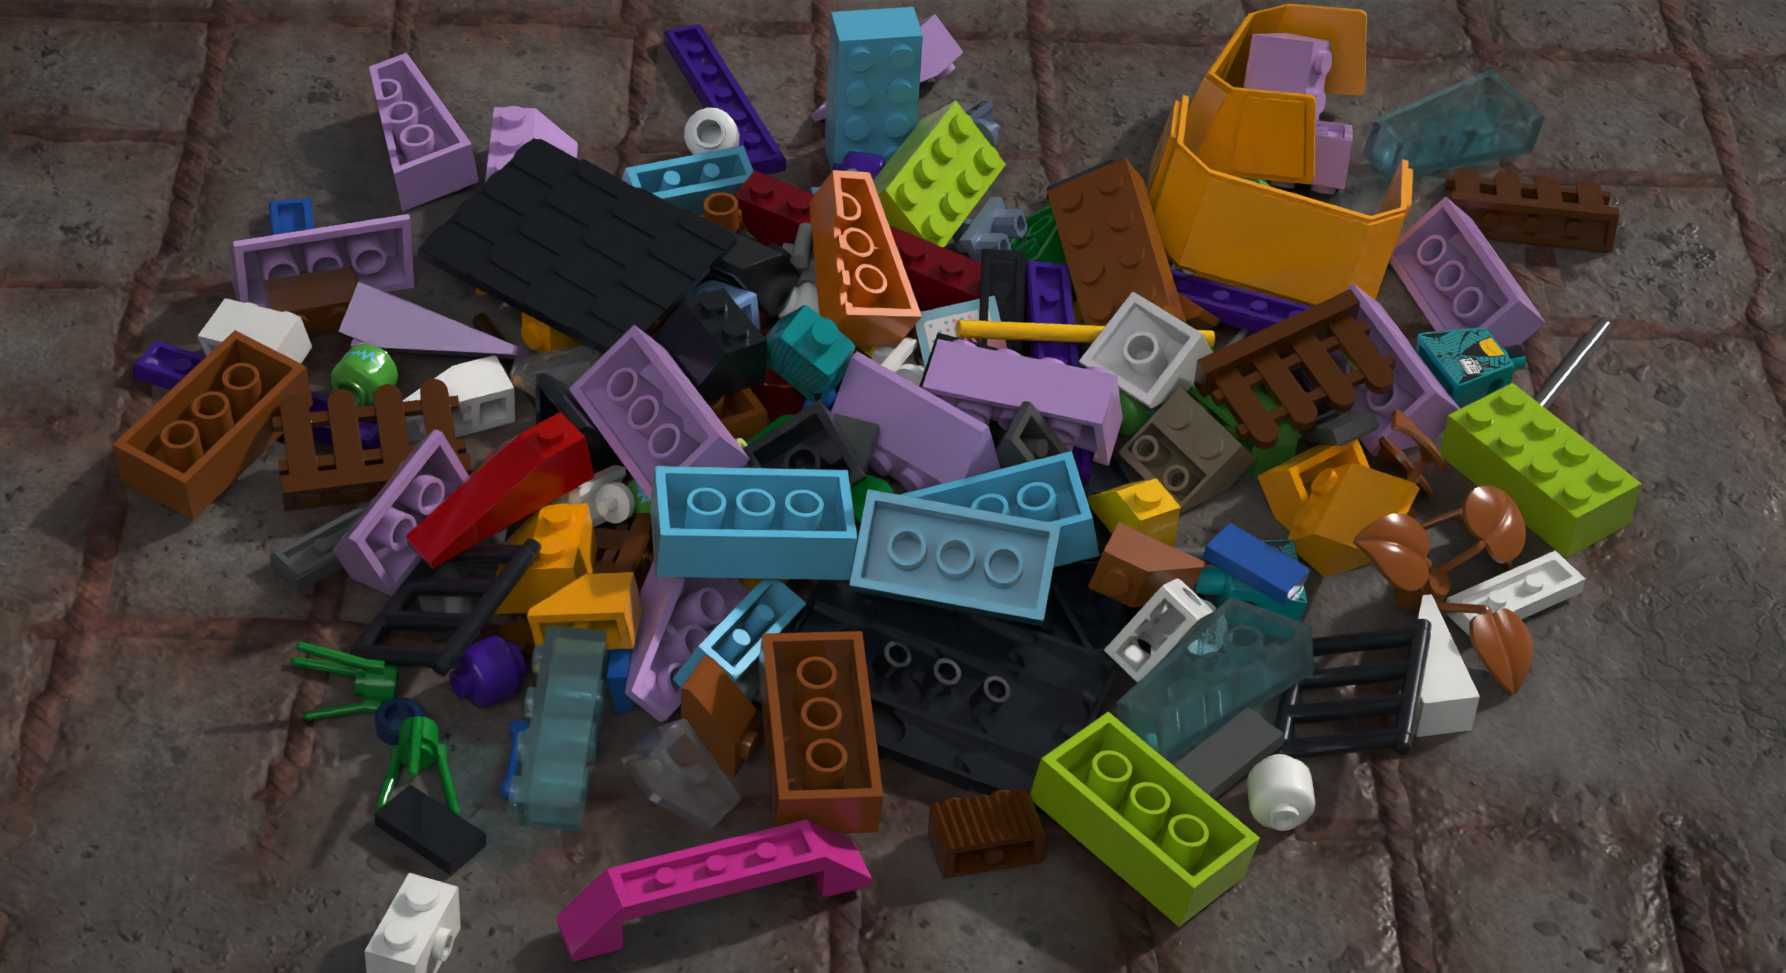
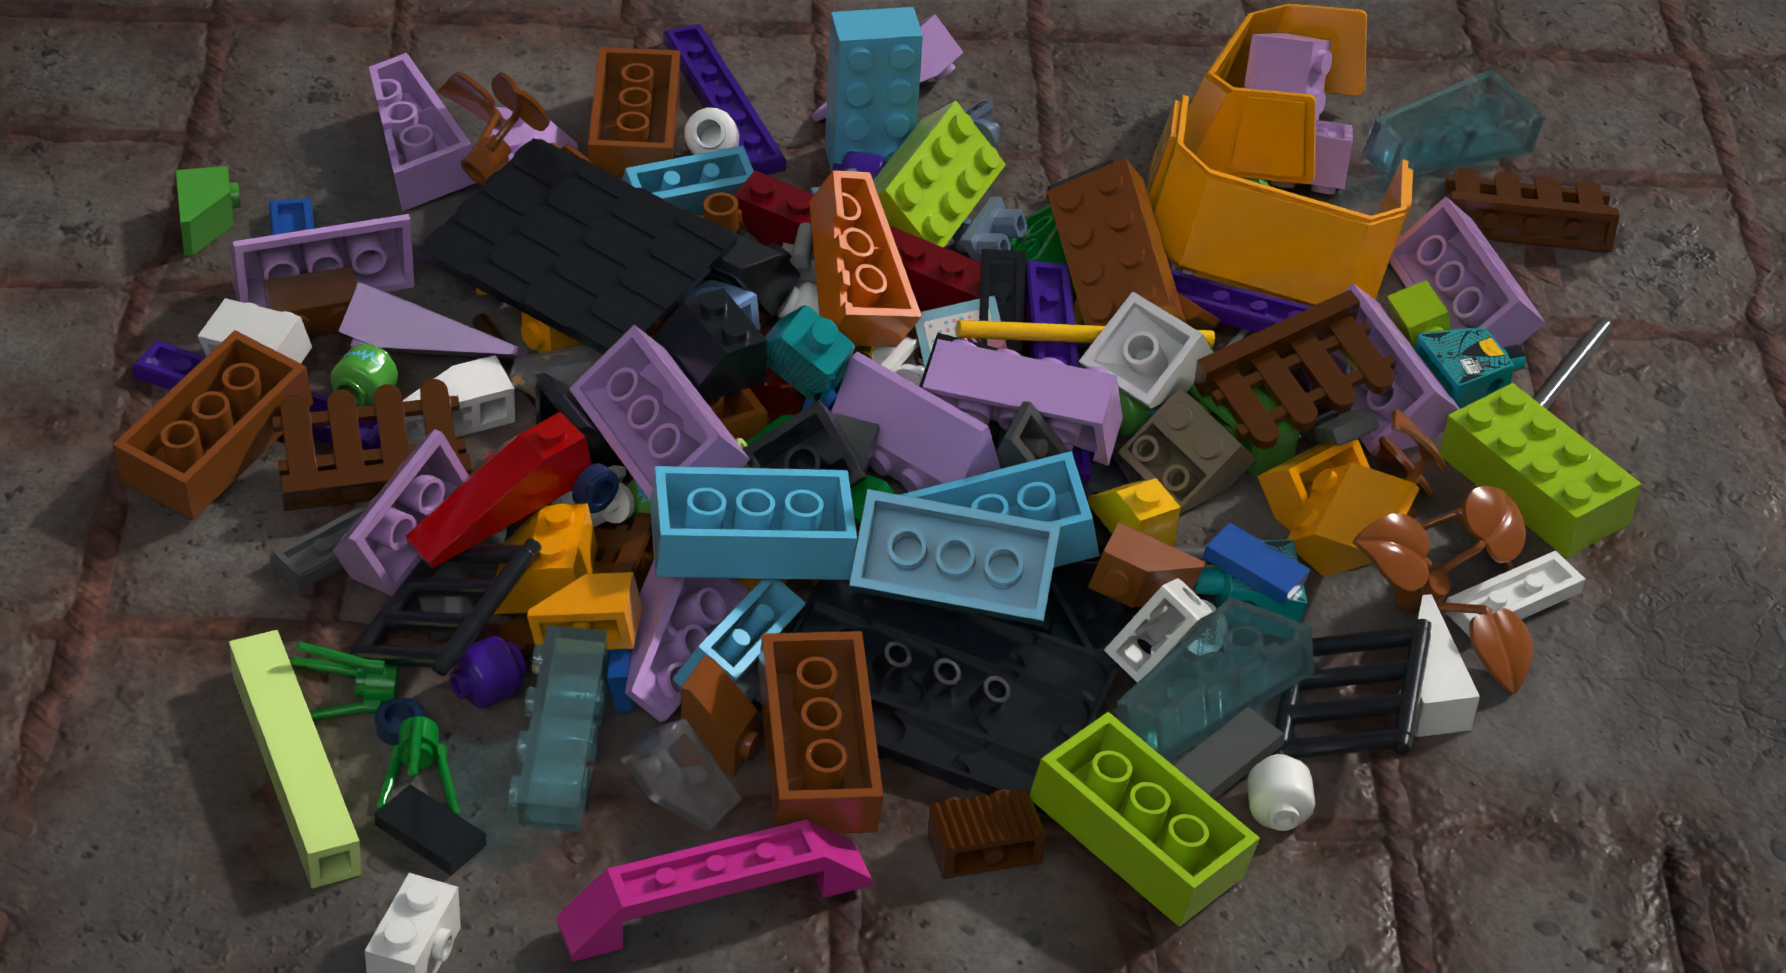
blue hinge [498,719,529,800] -> none
none -> bright green slope [176,166,241,256]
none -> yellowish green brick [229,630,362,889]
none -> dark orange plant [437,72,593,186]
none -> dark blue tile [572,463,619,513]
none -> dark orange brick [588,47,680,180]
none -> lime brick [1387,280,1451,349]

